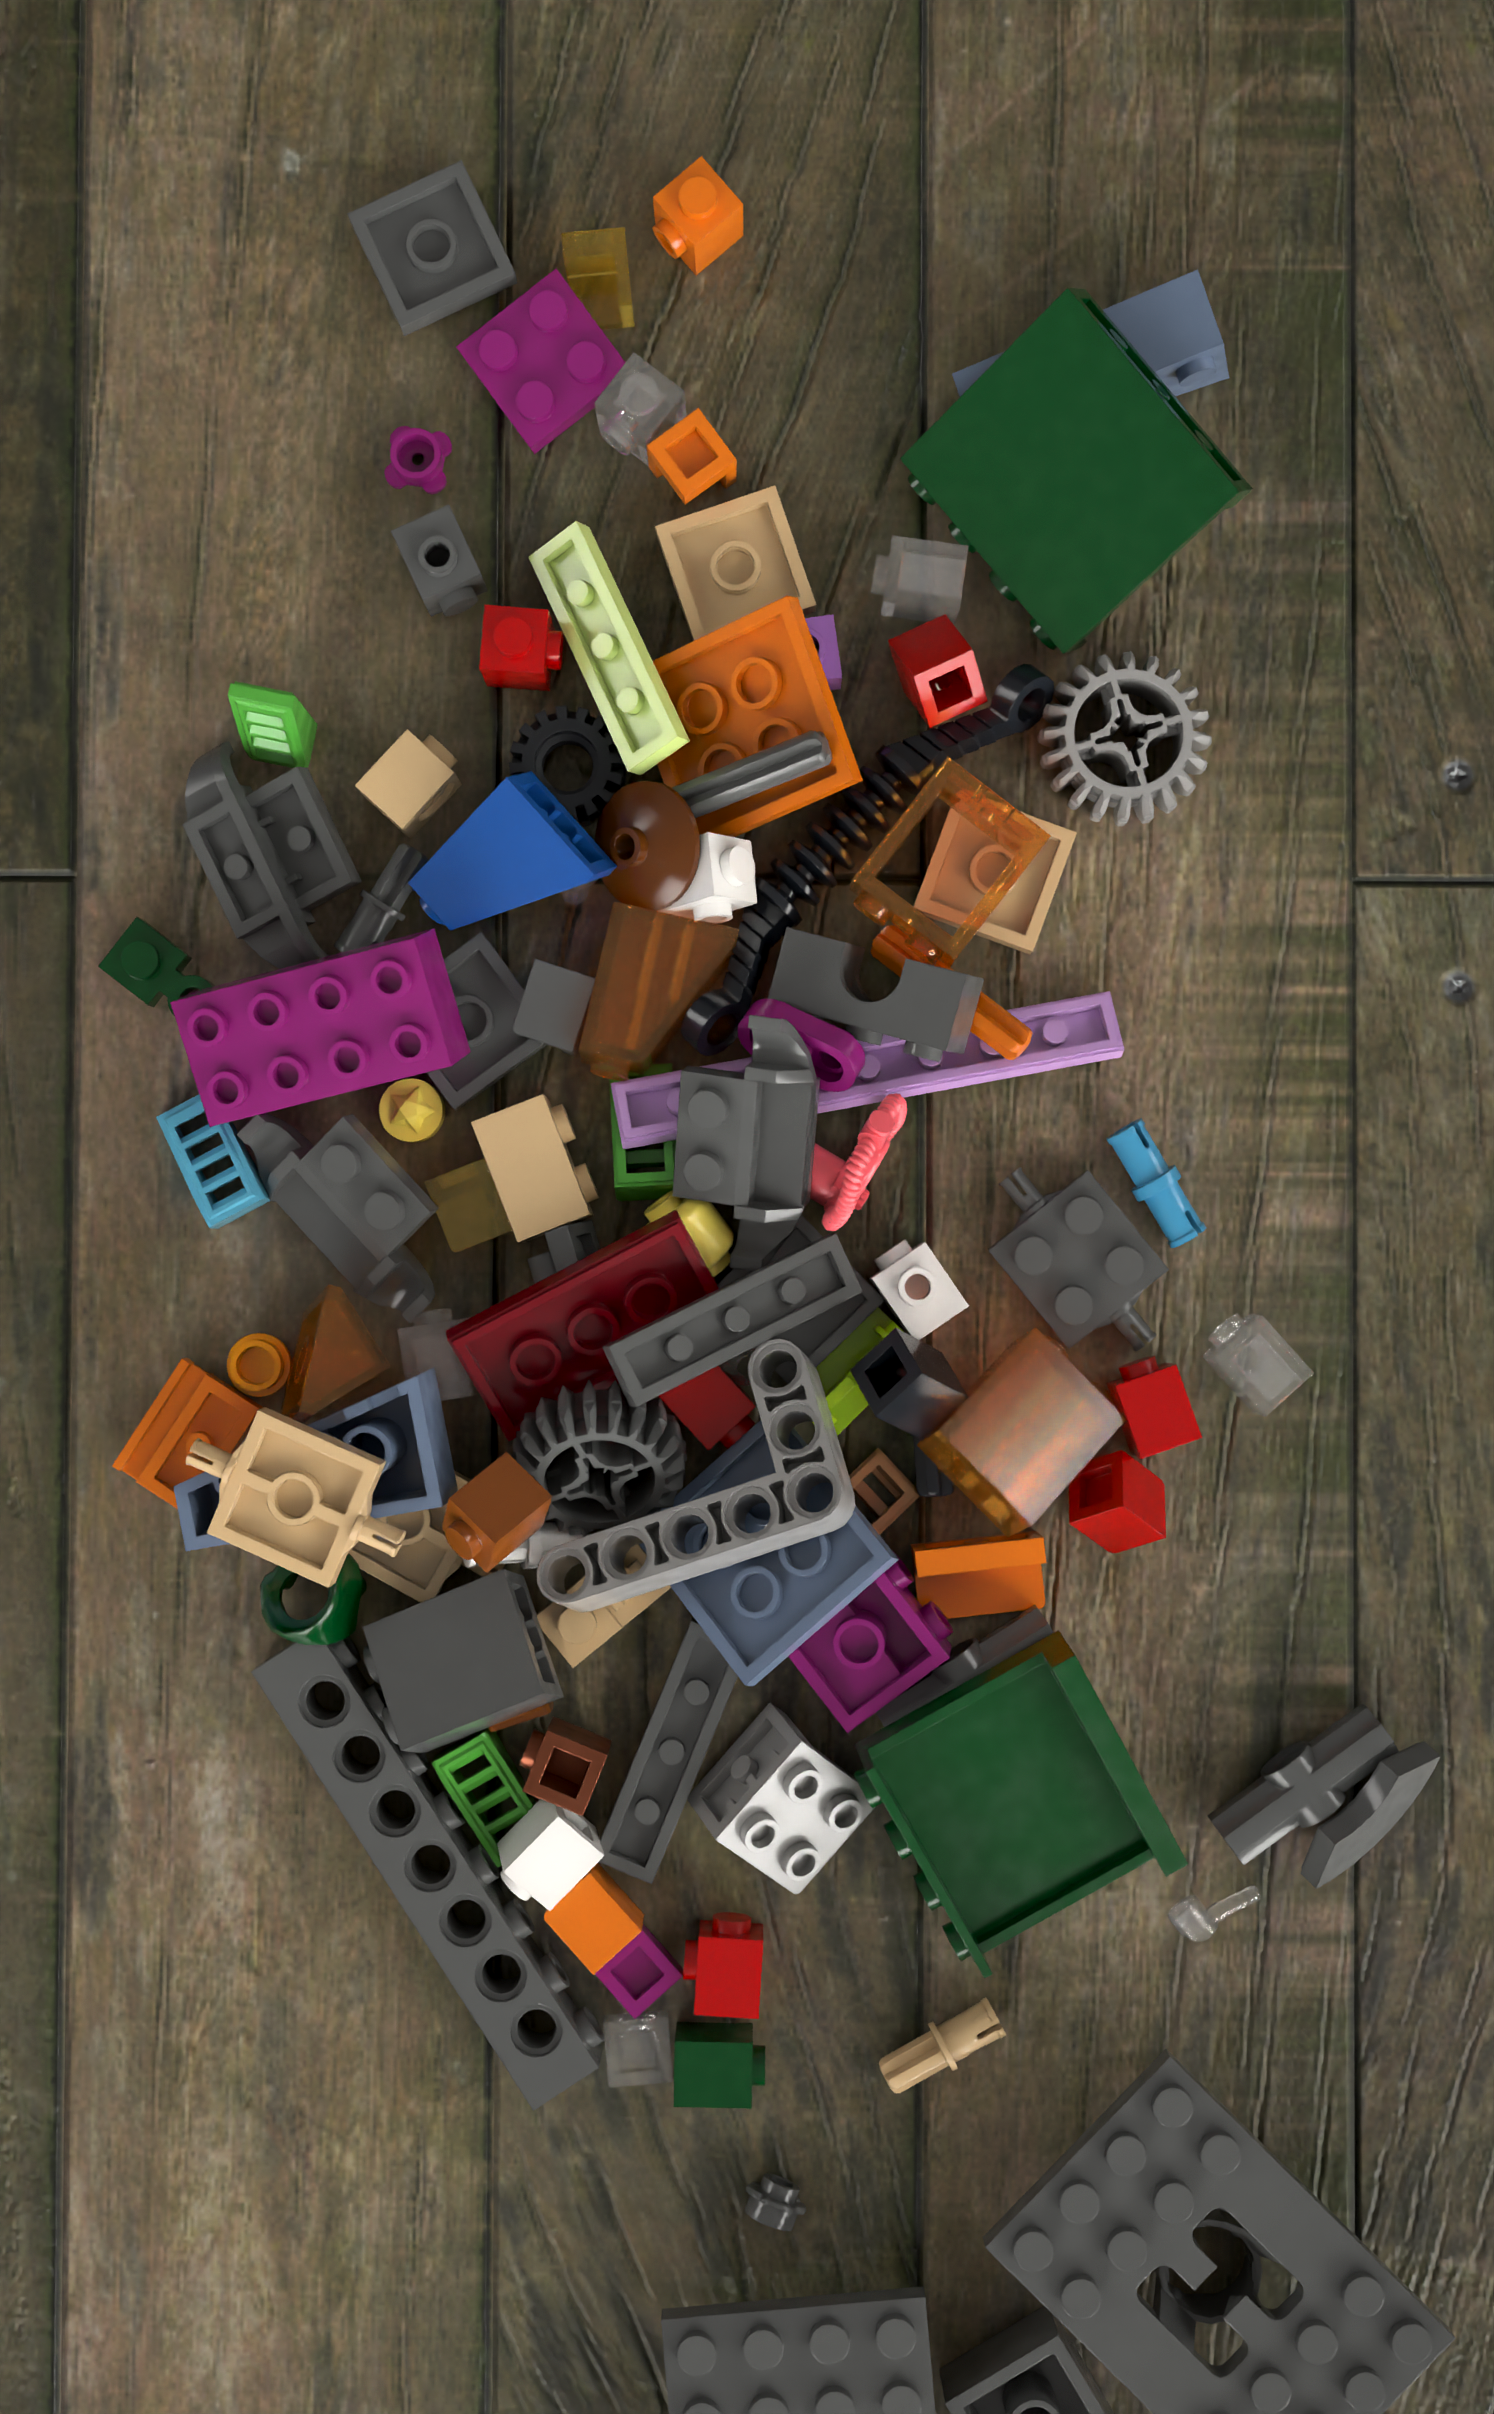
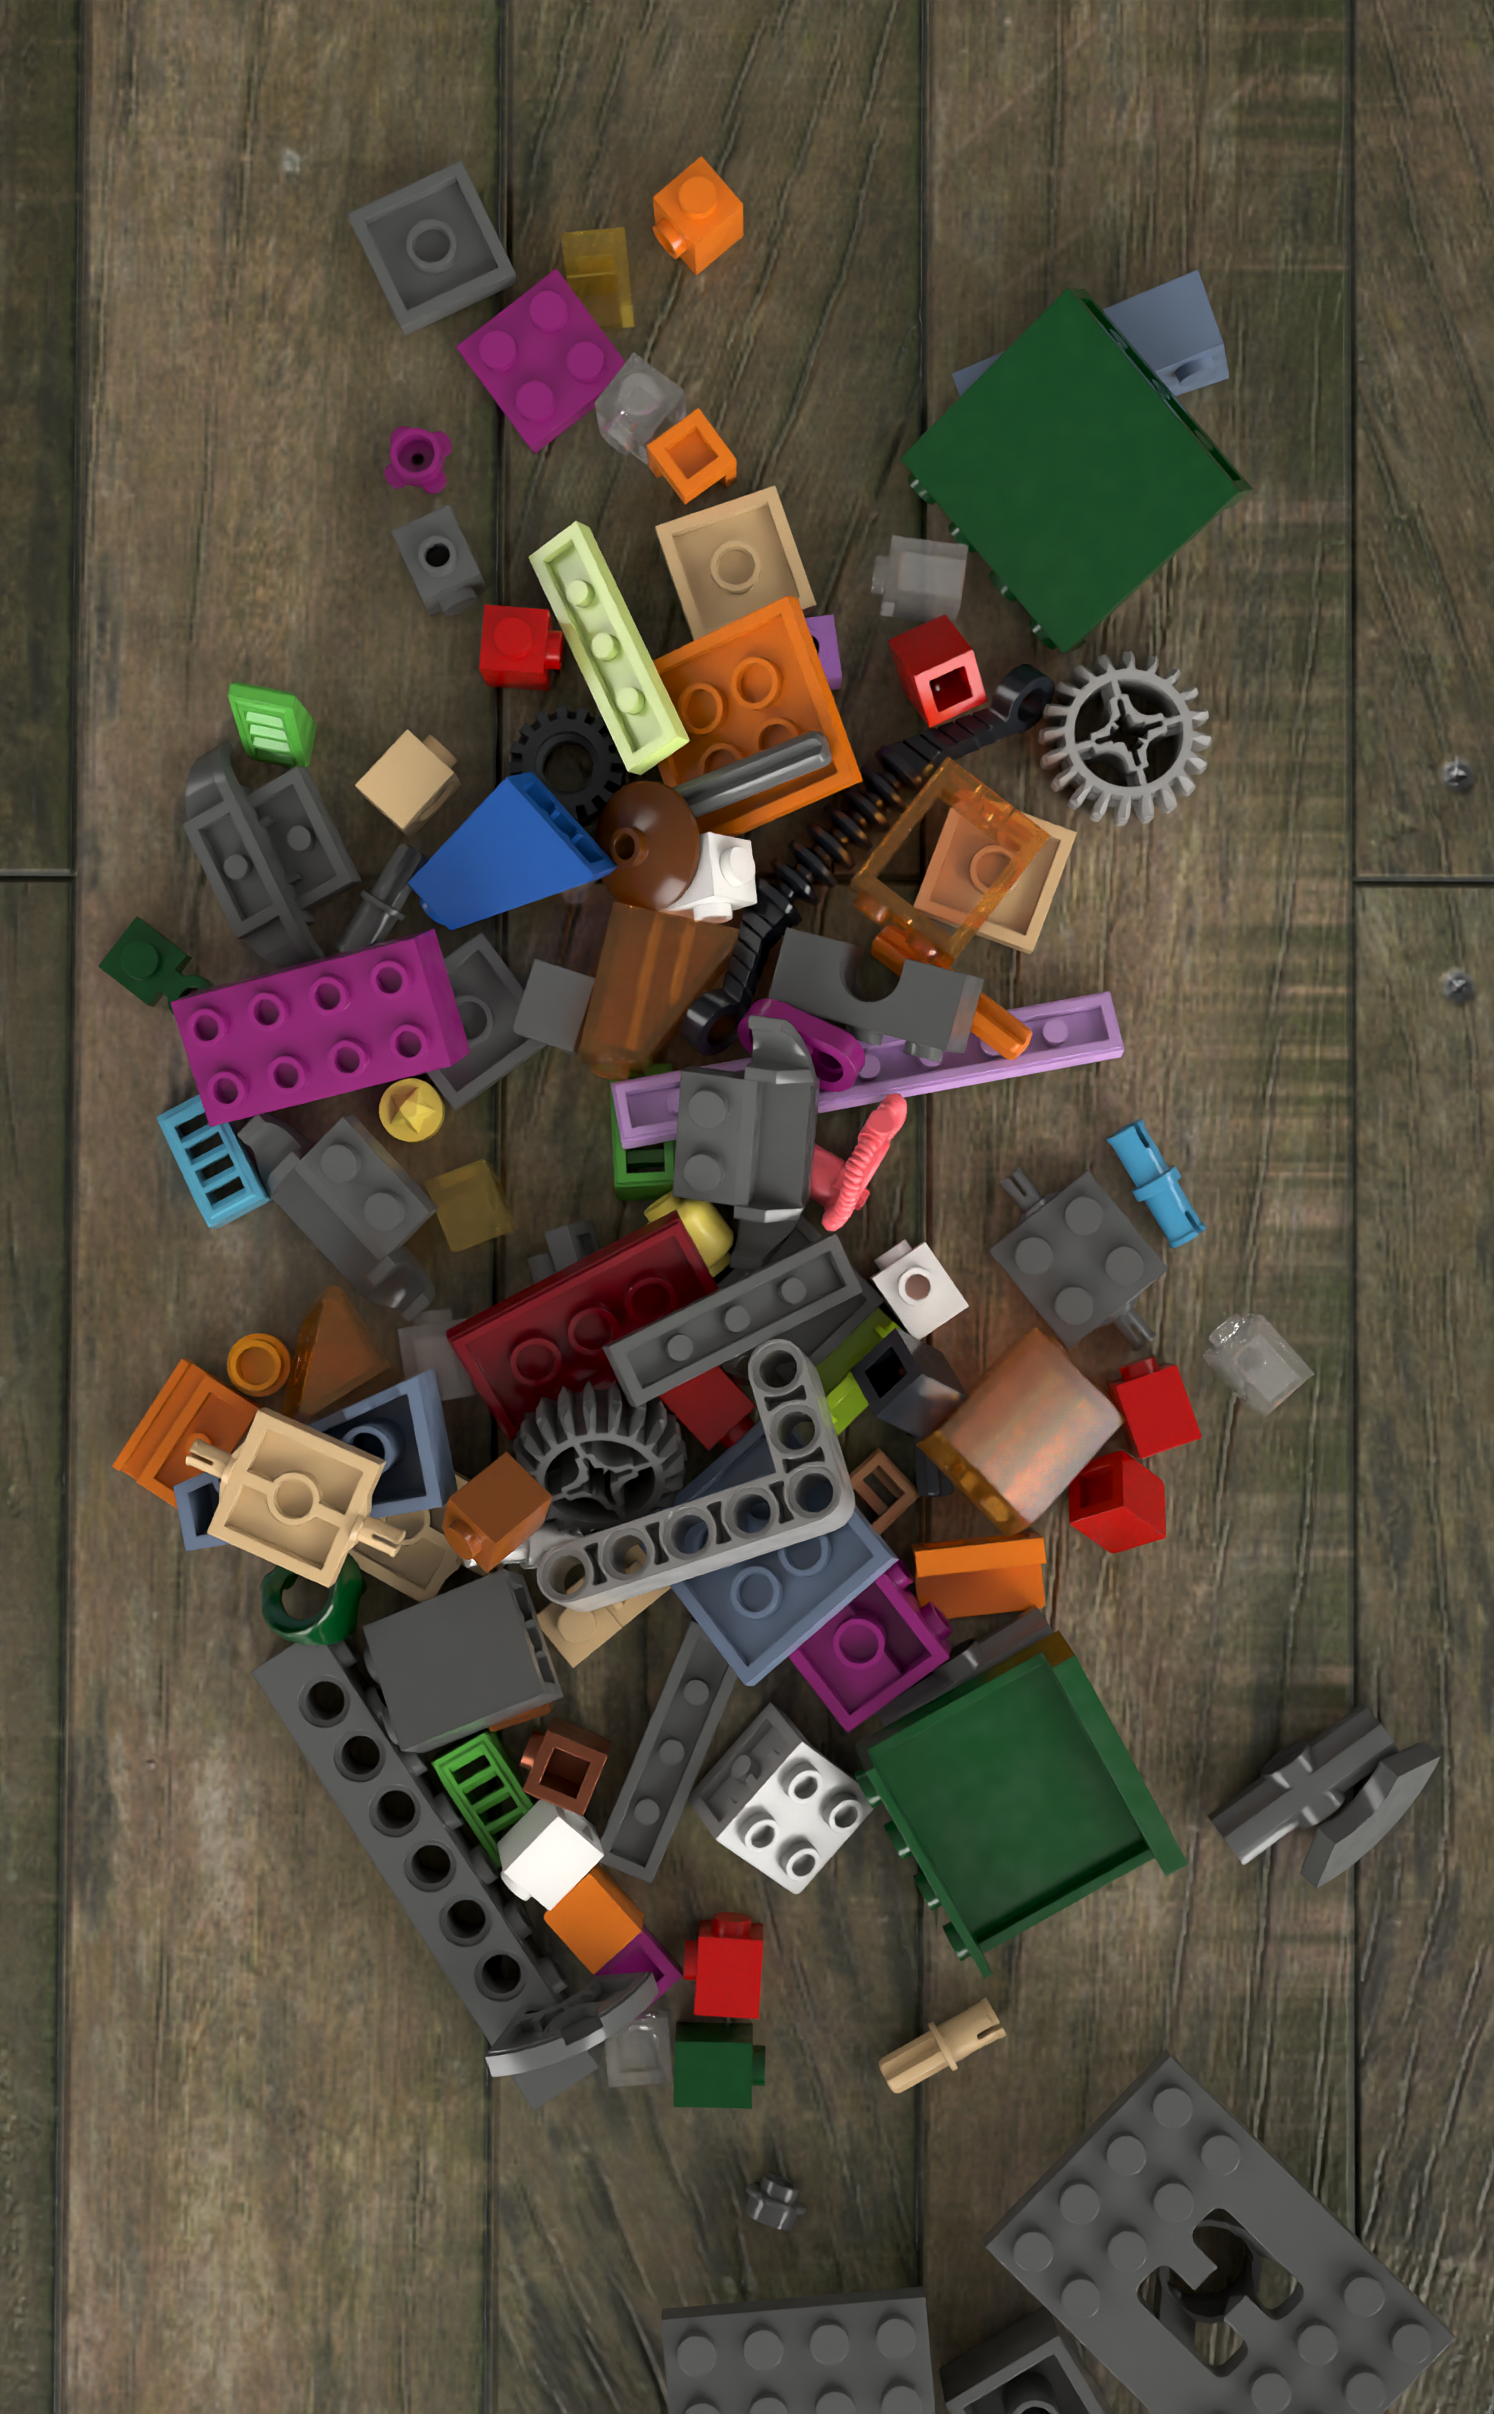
tan brick [471,1094,599,1243] -> none
clear hand [1168,1884,1261,1942] -> none
none -> dark grey tile [485,1972,659,2077]

